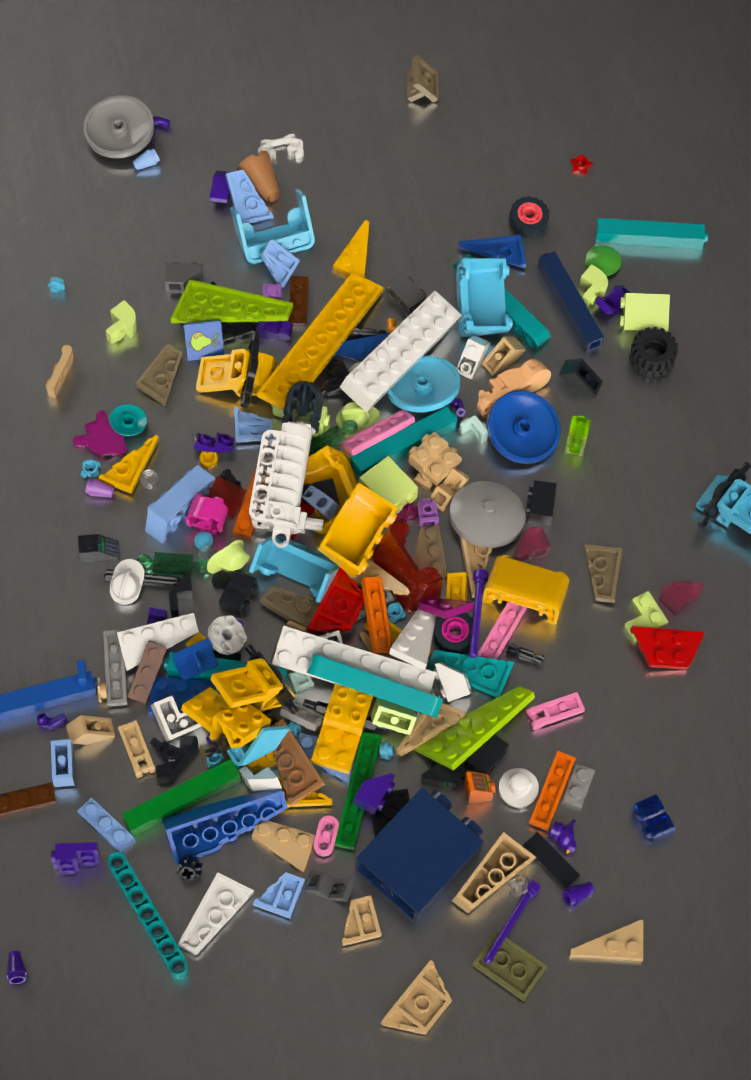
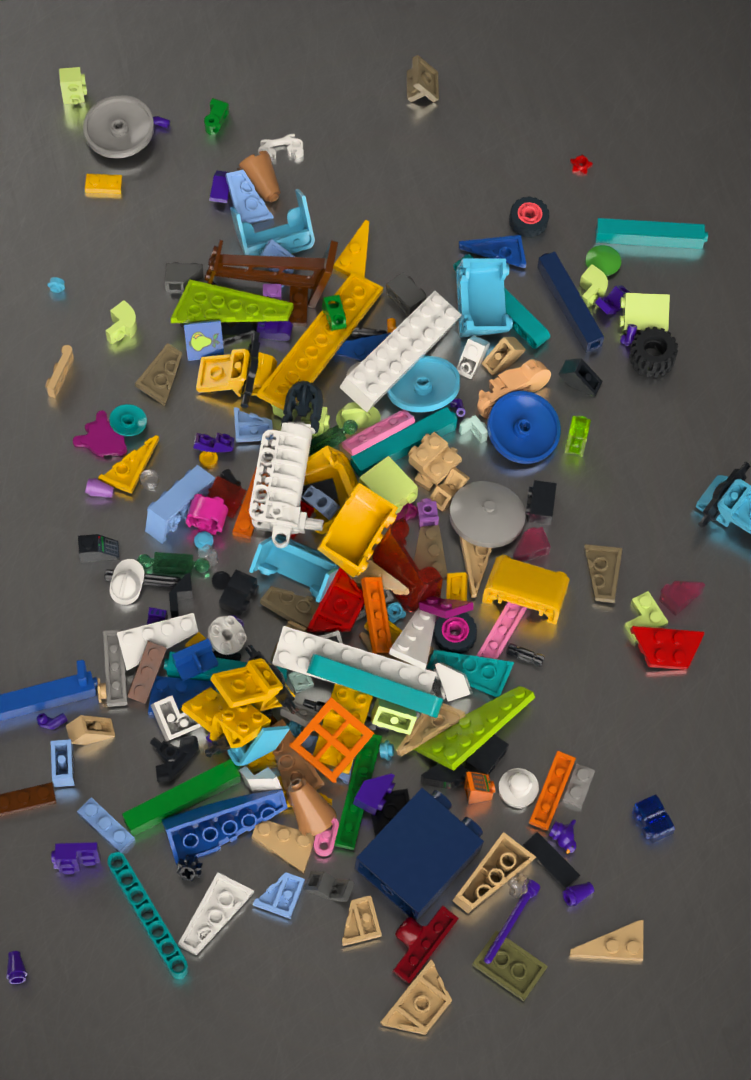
medium azure plate [81,460,101,478] -> none
tan plate [118,720,156,779] -> none
light blue cone [132,148,160,171] -> none
medium azure plate [206,753,226,769] -> none
yellowish green piece [207,540,250,574] -> none
black piece [320,358,355,403] -> none
dark purple piece [469,569,489,658] -> none
bright pink plate [526,692,585,730] -> none
none -> yellowish green brick [59,67,87,104]
none -> yellow plate [85,174,122,194]
none -> green leg [204,98,229,135]
none -> reddish brown piece [204,240,338,309]
none -> medium nougat cone [288,778,337,836]
none -> orange window [289,697,374,783]
none -> green leg [322,295,346,331]
none -> dark red plate [392,905,459,984]
none -> dark purple arm [620,324,637,346]

